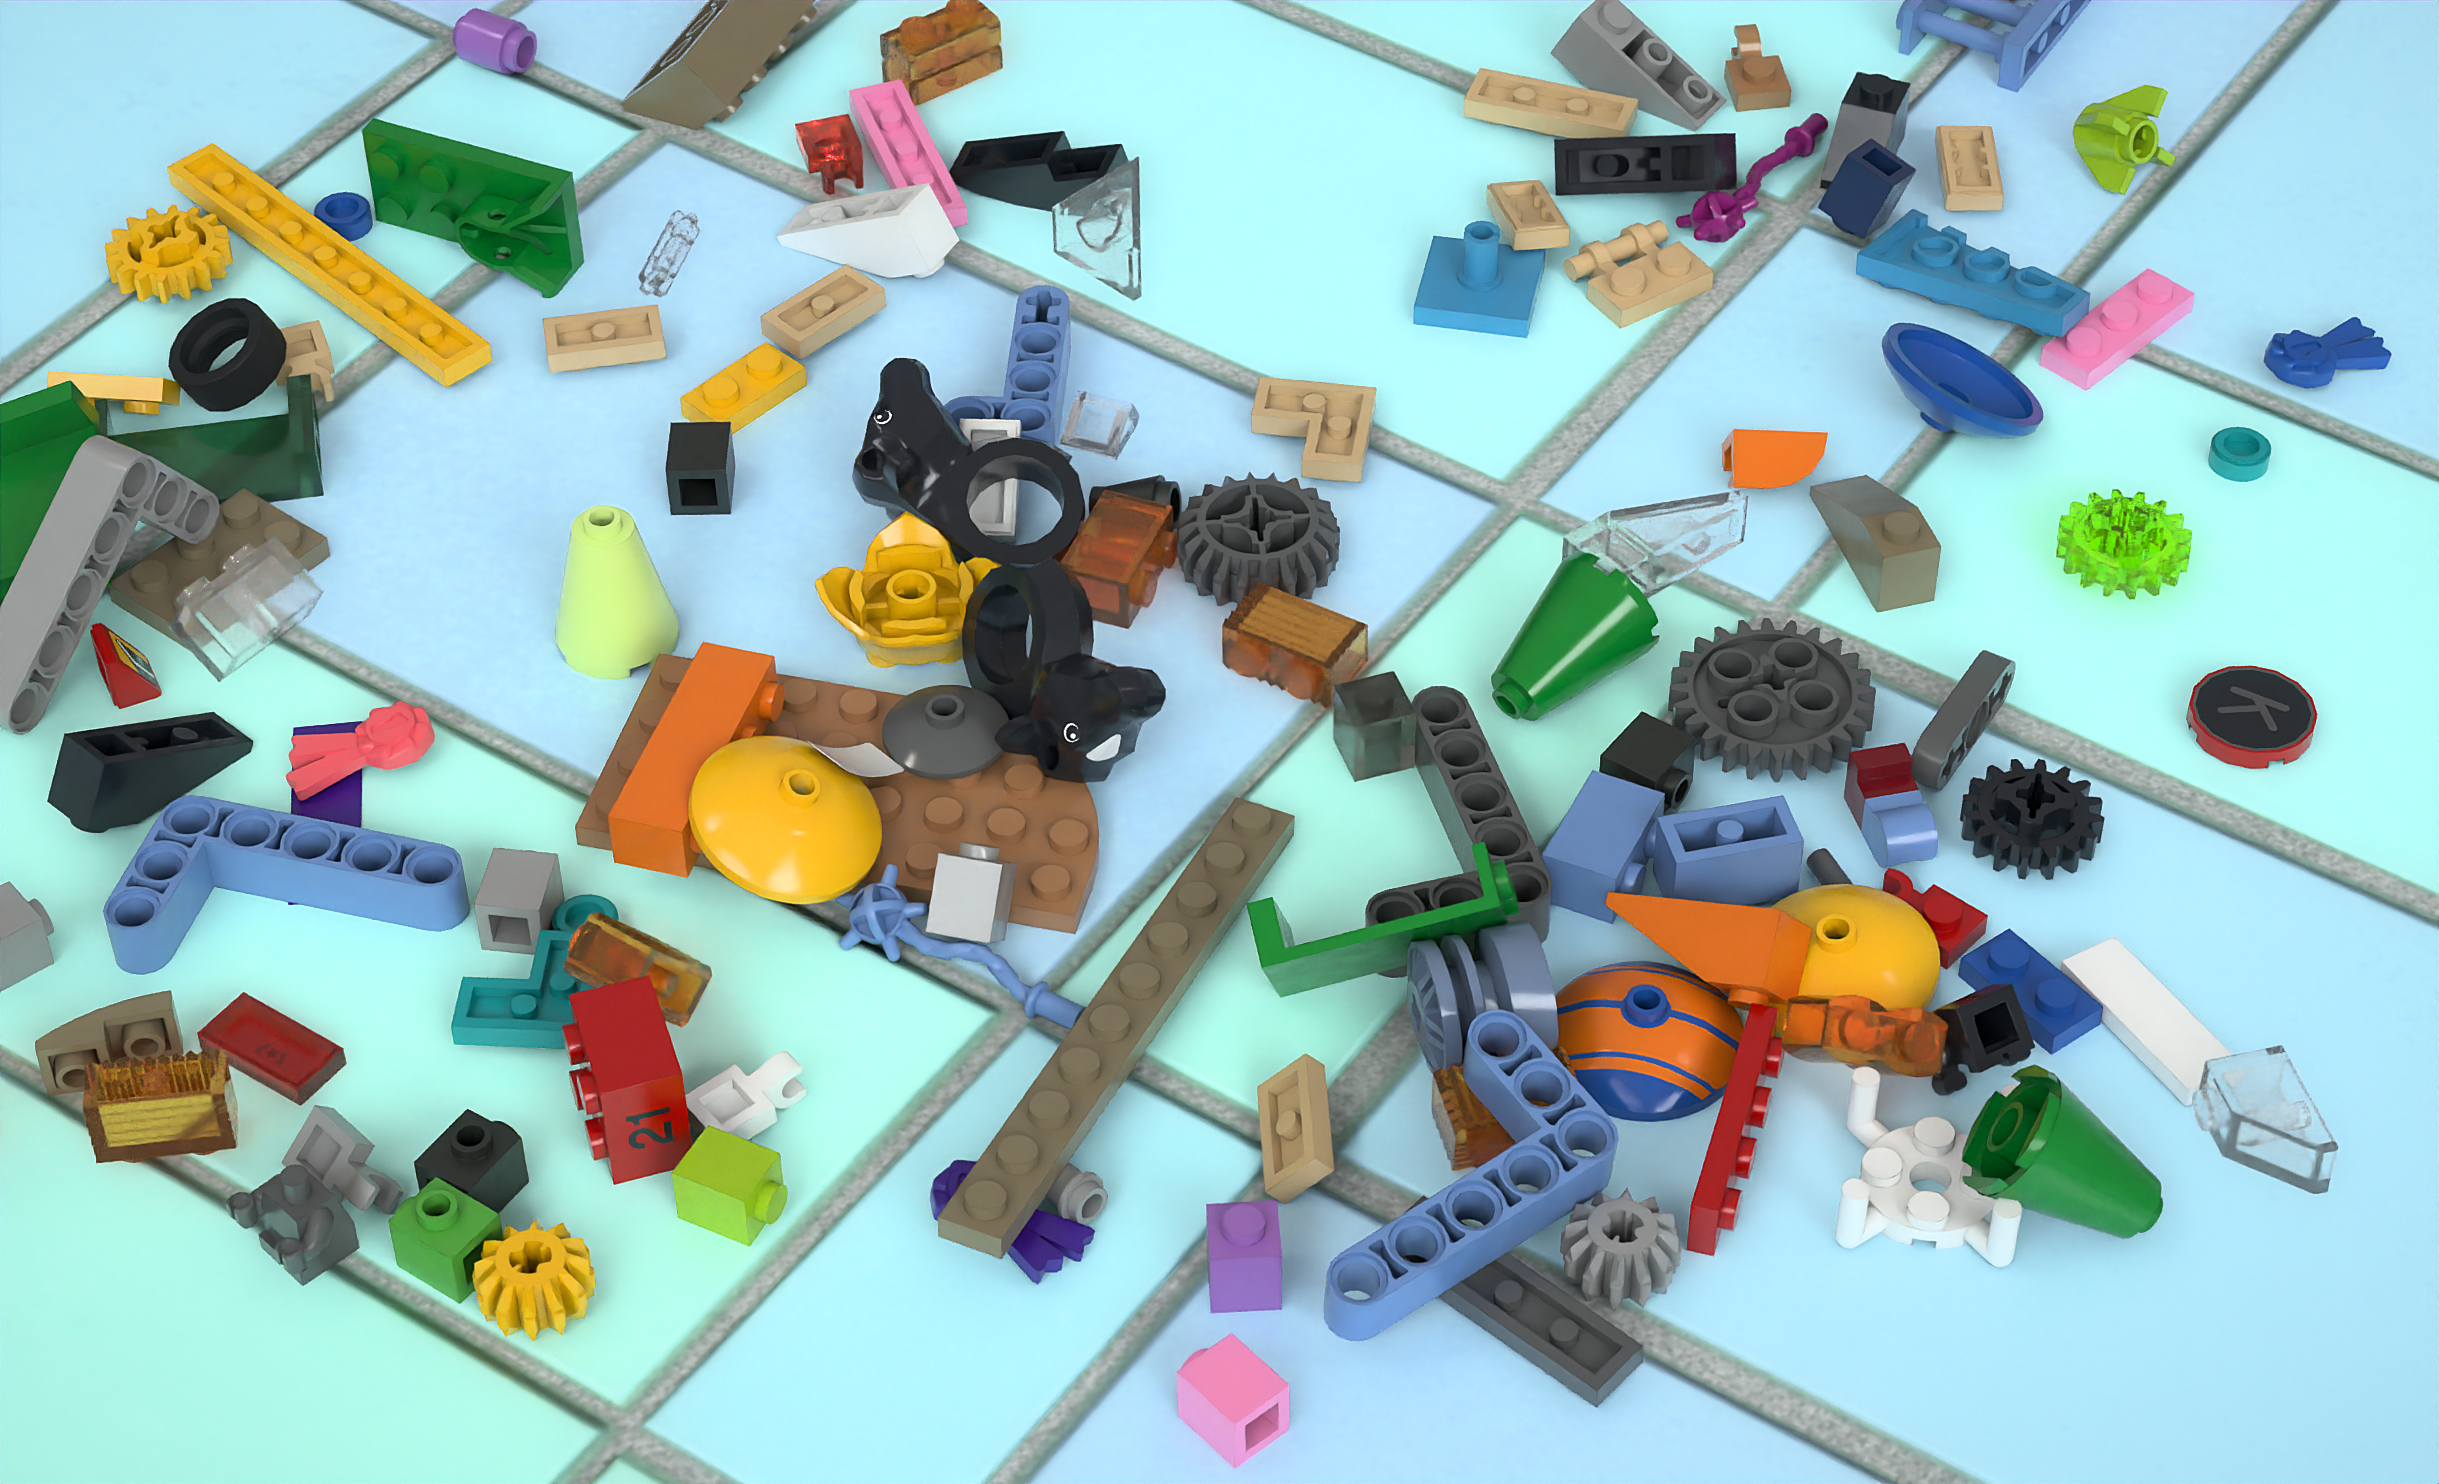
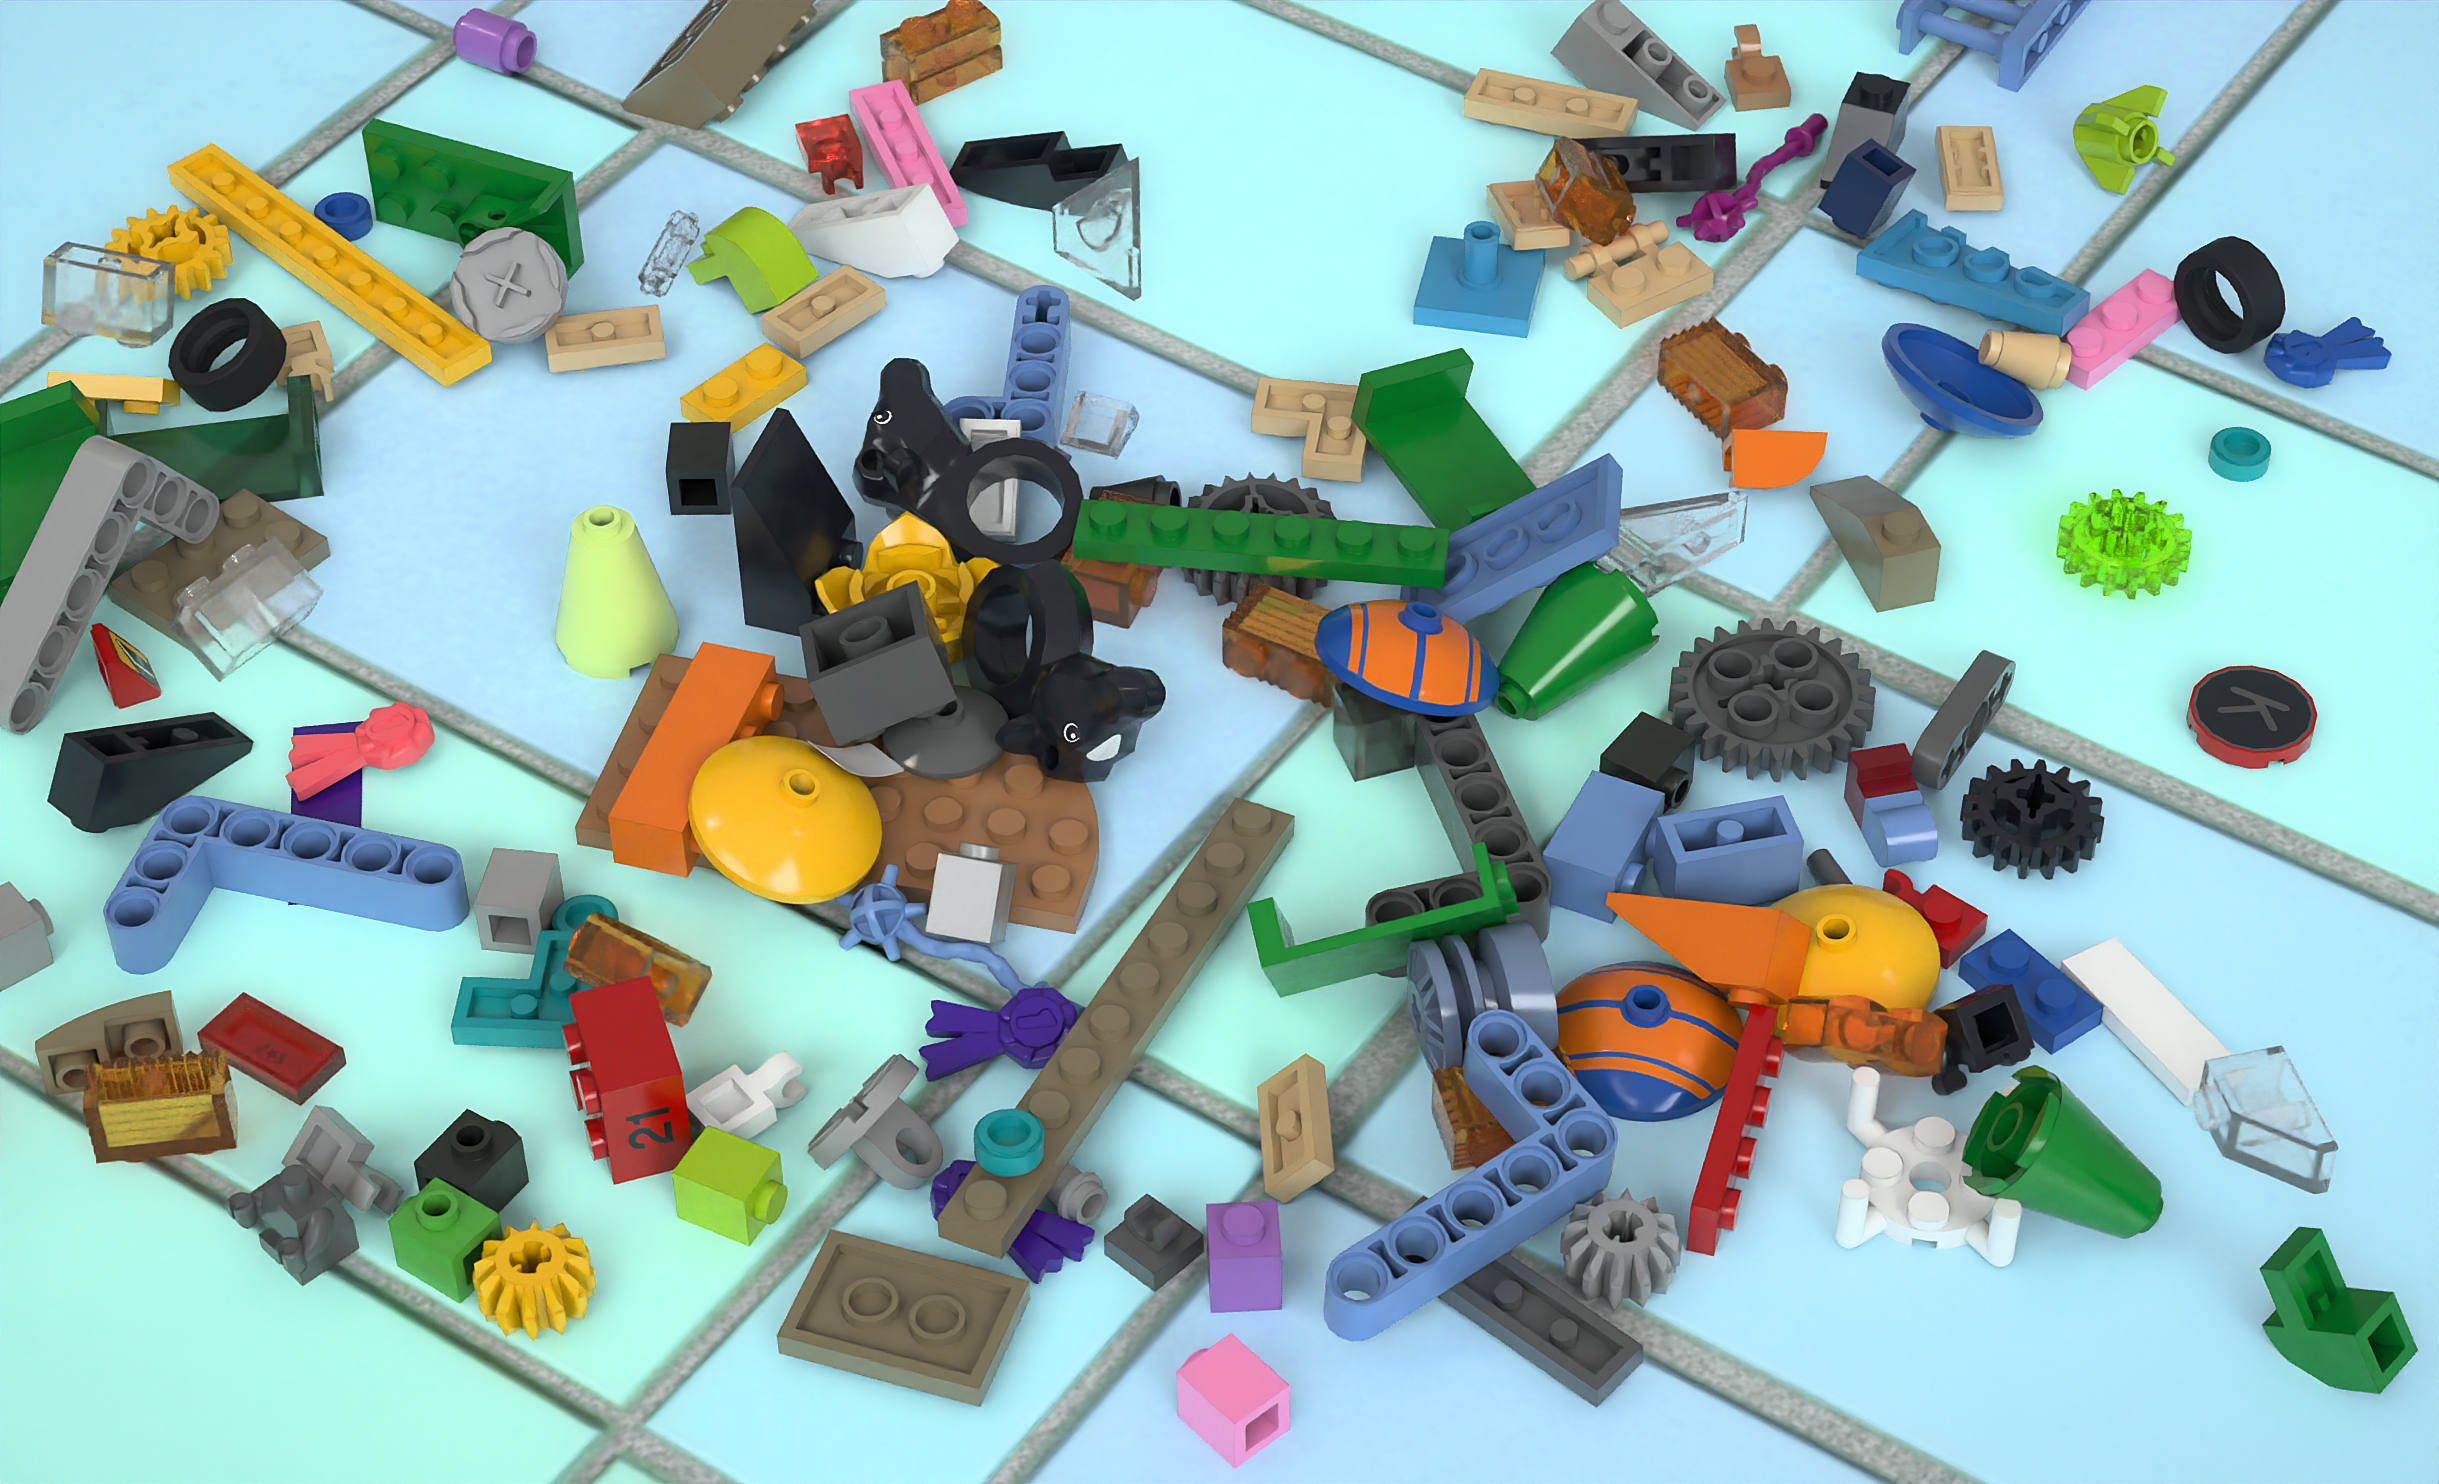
none -> clear brick [41,241,176,349]
none -> light grey tile [450,227,569,345]
none -> lime brick [686,207,819,314]
none -> black slope [730,408,864,637]
none -> dark tan plate [777,1229,1030,1407]
none -> dark grey brick [799,580,957,747]
none -> light grey tile [807,1053,943,1190]
none -> dark purple piece [918,987,1079,1082]
none -> teal tile [974,1109,1045,1176]
none -> green plate [1073,499,1450,589]
none -> dark grey tile [1104,1193,1204,1292]
none -> dish [1314,599,1500,716]
none -> green panel [1351,347,1541,534]
none -> medium blue plate [1400,453,1623,625]
none -> clear orange brick [1534,136,1636,247]
none -> clear orange brick [1657,316,1788,443]
none -> tan cone [1978,329,2071,392]
none -> black tyre [2174,236,2286,354]
none -> green brick [2259,1226,2418,1394]

